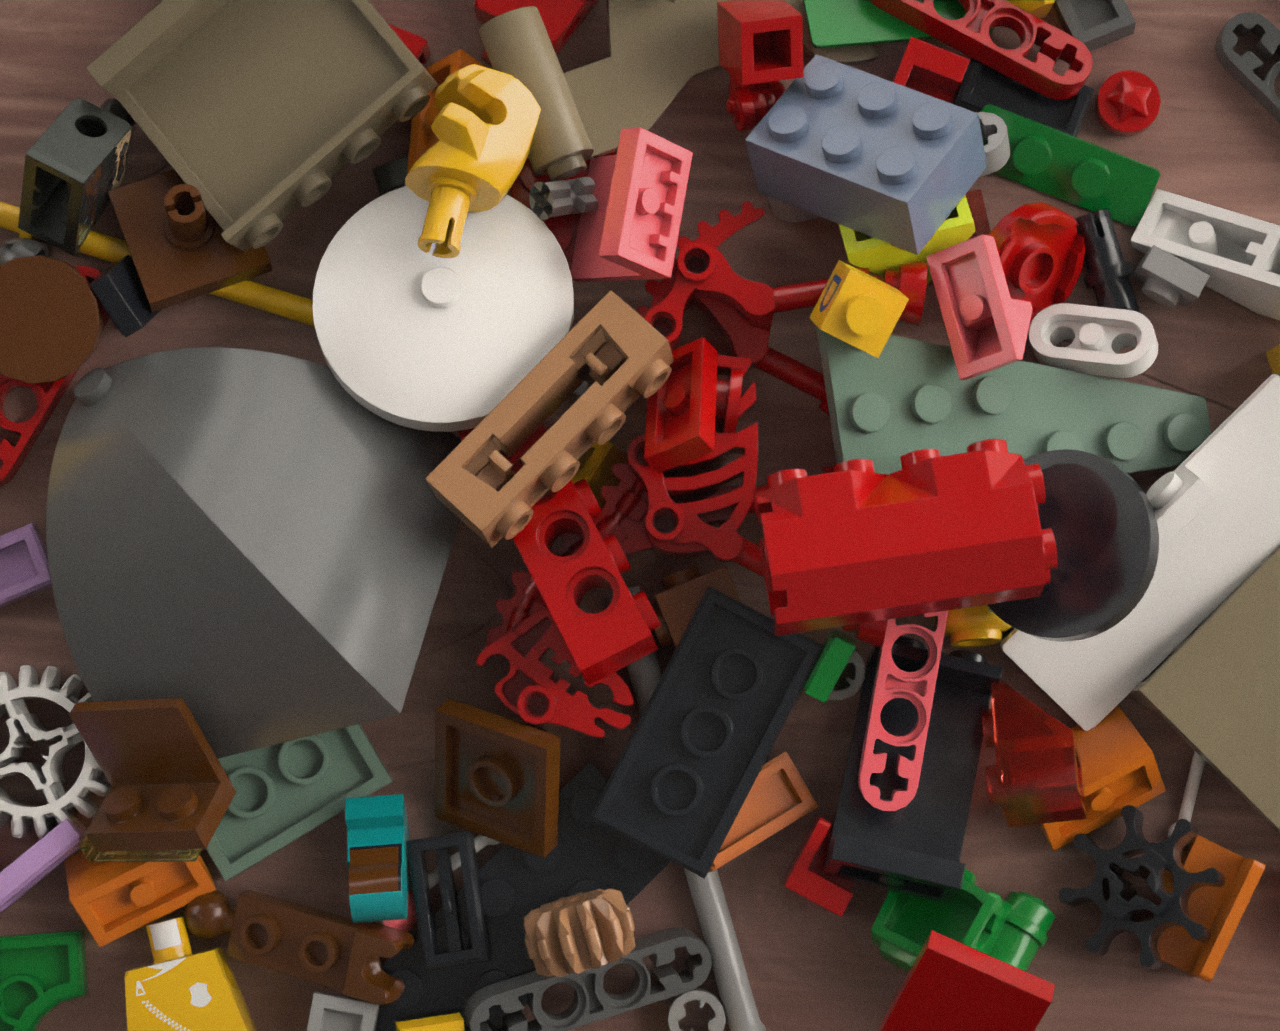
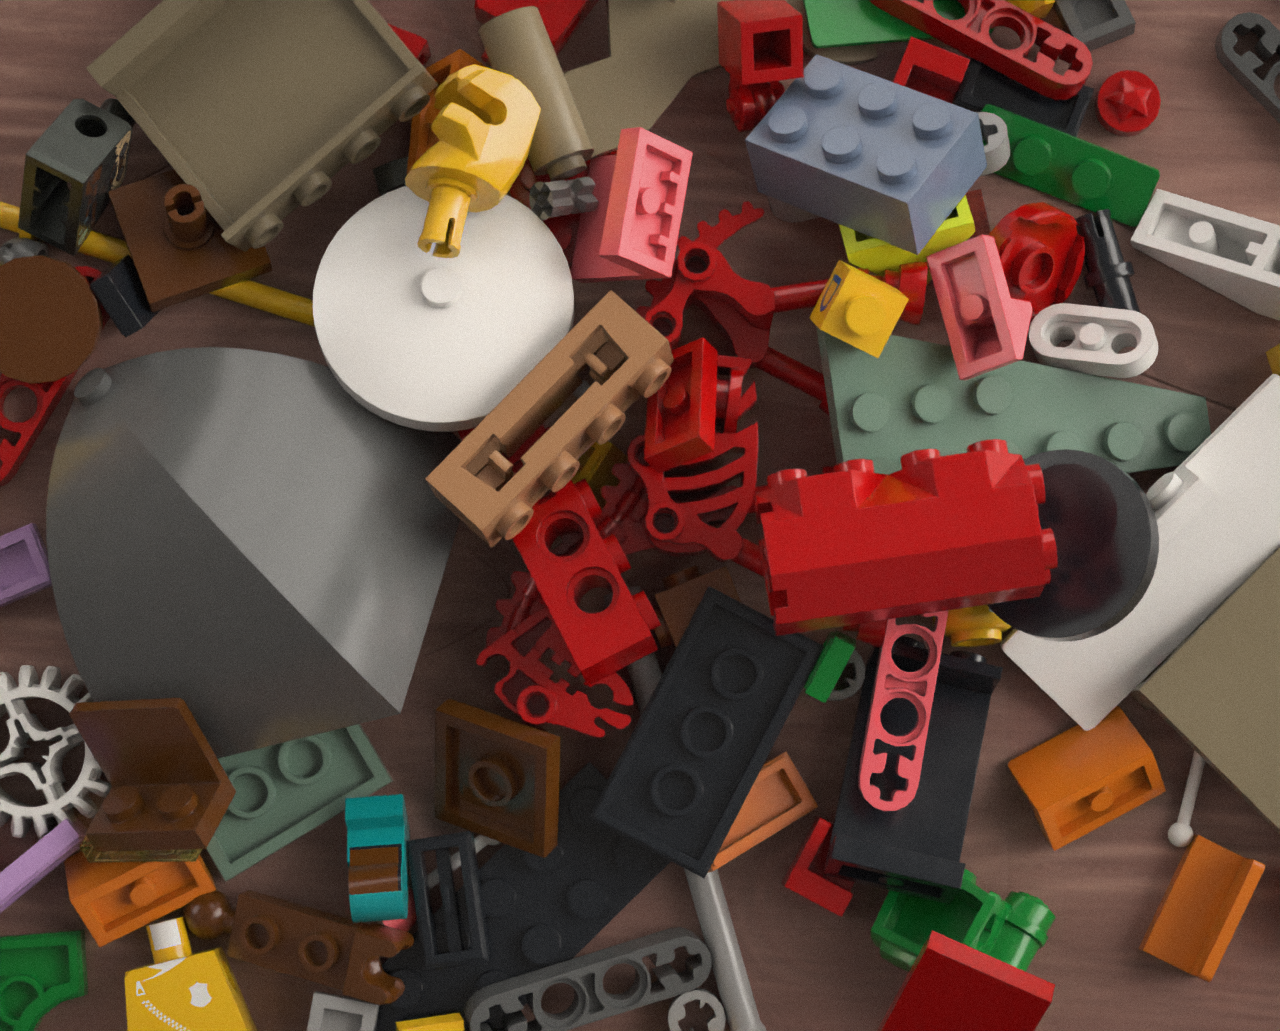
medium nougat gear [523,888,636,978] -> none
clear red slope [982,682,1086,828] -> none
black gear [1059,805,1225,970] -> none
light grey plate [1131,245,1210,308] -> none

